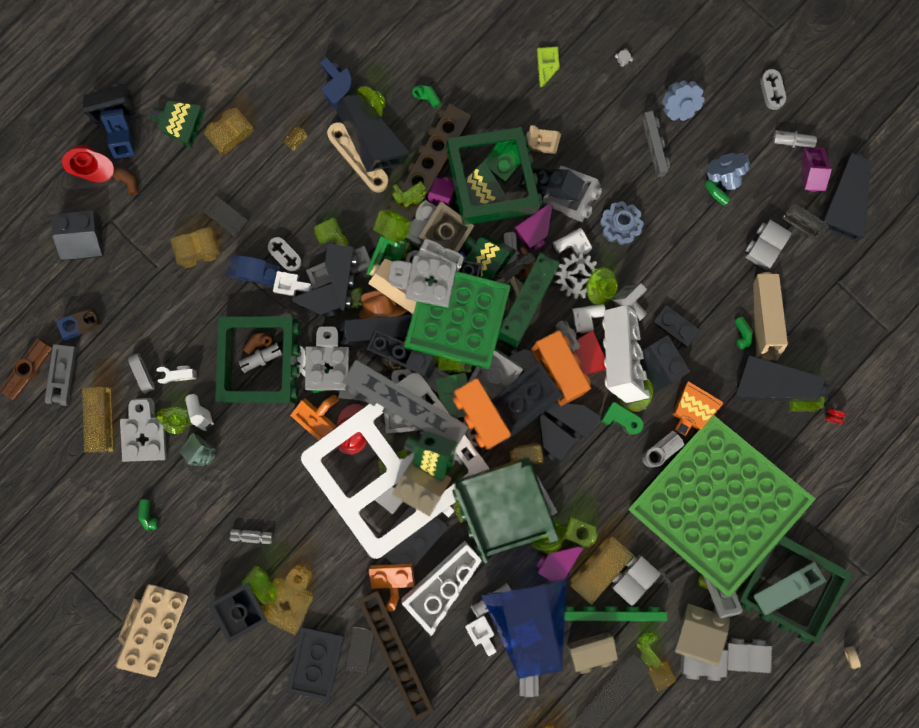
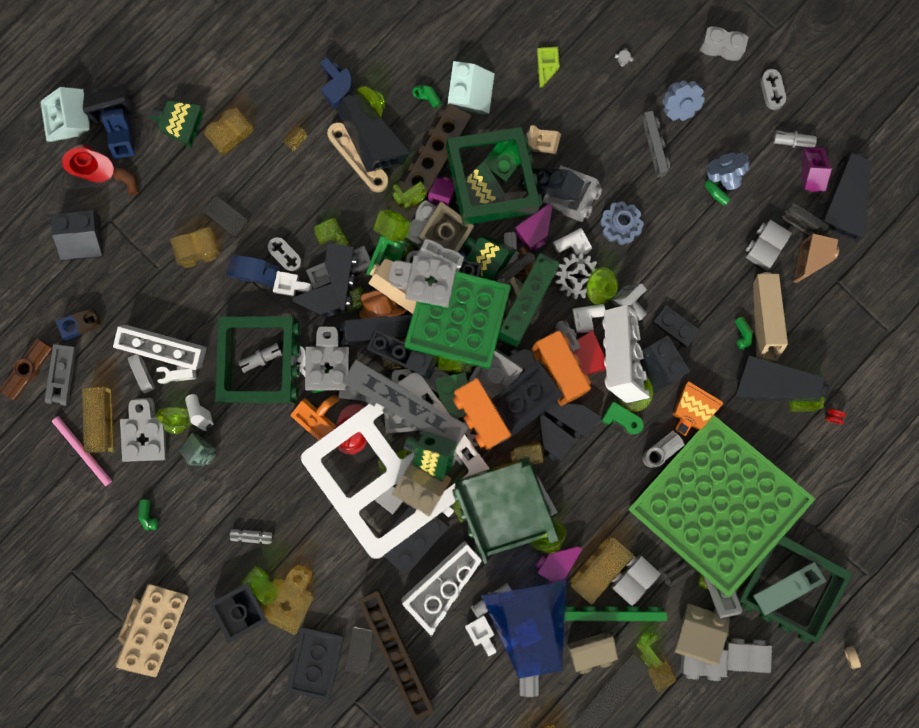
reddish brown arm [242,333,272,355] -> none
orange plate [369,564,415,612] -> none
clear neon green brick [563,517,598,548] -> none
none -> light aqua slope [40,87,90,141]
none -> bright pink bar [52,416,112,486]
none -> white brick [113,325,207,370]
none -> light aqua slope [448,61,494,115]
none -> light grey brick [700,27,748,61]
none -> medium nougat slope [793,234,839,283]

